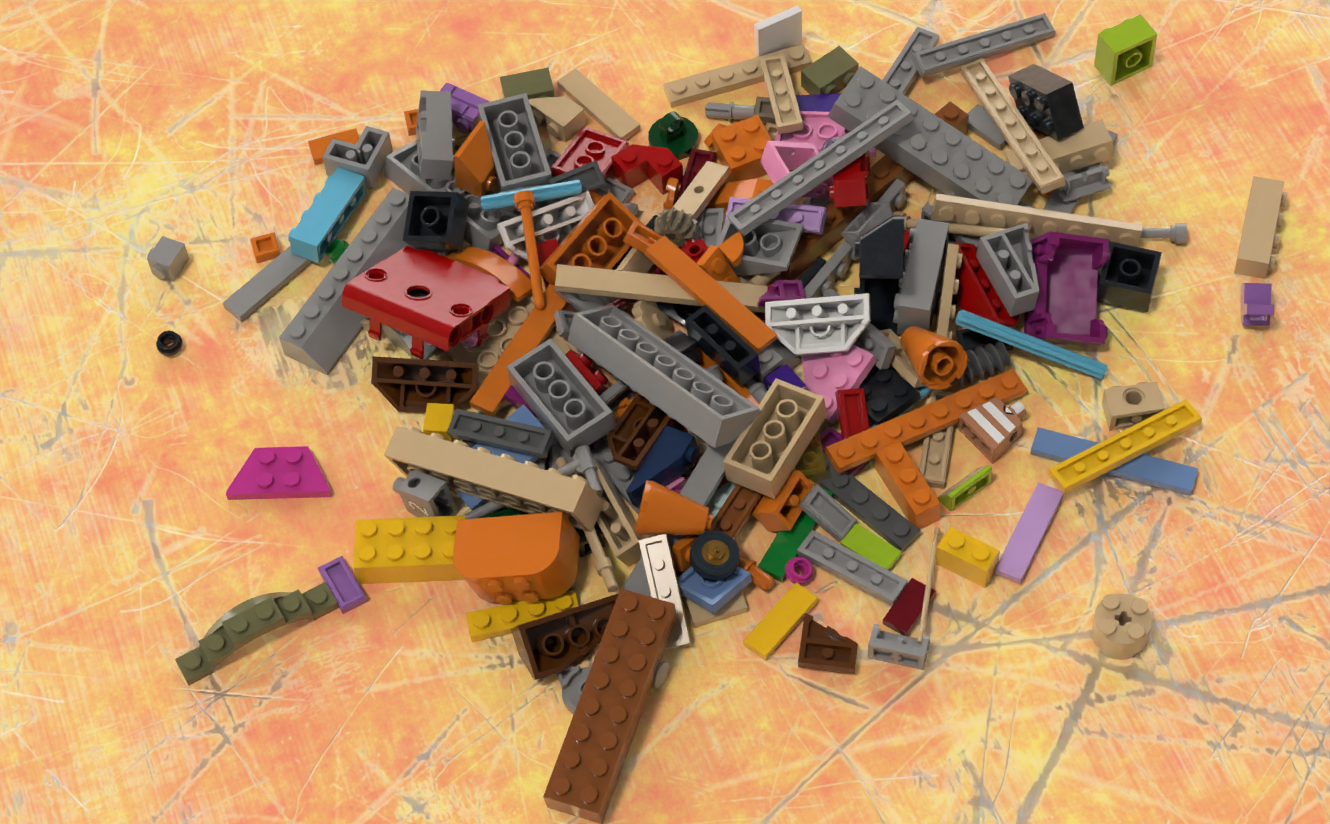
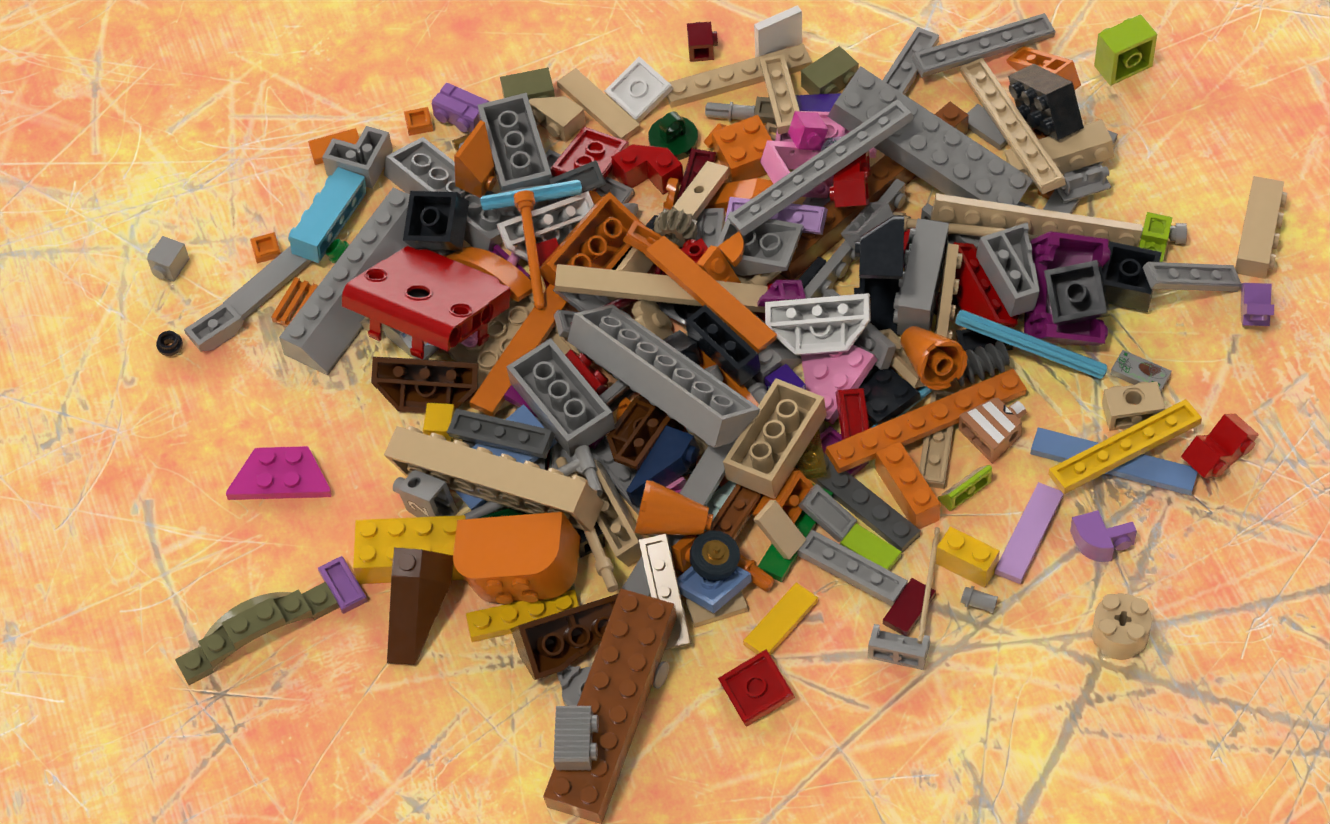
light grey wedge [416,90,455,180] -> none
dark pink plate [785,557,813,585] -> none
reddish brown wing [798,614,858,674] -> none
none -> light grey slope [184,301,243,352]
none -> orange tile [271,277,318,327]
none -> reddish brown wedge [387,547,454,666]
none -> light grey brick [553,706,599,771]
none -> white tile [604,56,674,123]
none -> dark red brick [687,21,718,62]
none -> red tile [718,649,795,727]
none -> tan tile [753,500,806,560]
none -> dark pink brick [788,111,828,151]
none -> light grey pin [960,586,998,614]
none -> orange slope [1006,46,1081,90]
none -> black brick [1044,260,1111,326]
none -> medium lavender brick [1070,510,1137,562]
none -> light grey tile [1110,350,1172,392]
none -> lime slope [1139,212,1173,262]
none -> light grey tile [1143,262,1241,292]
none -> red brick [1181,413,1259,478]

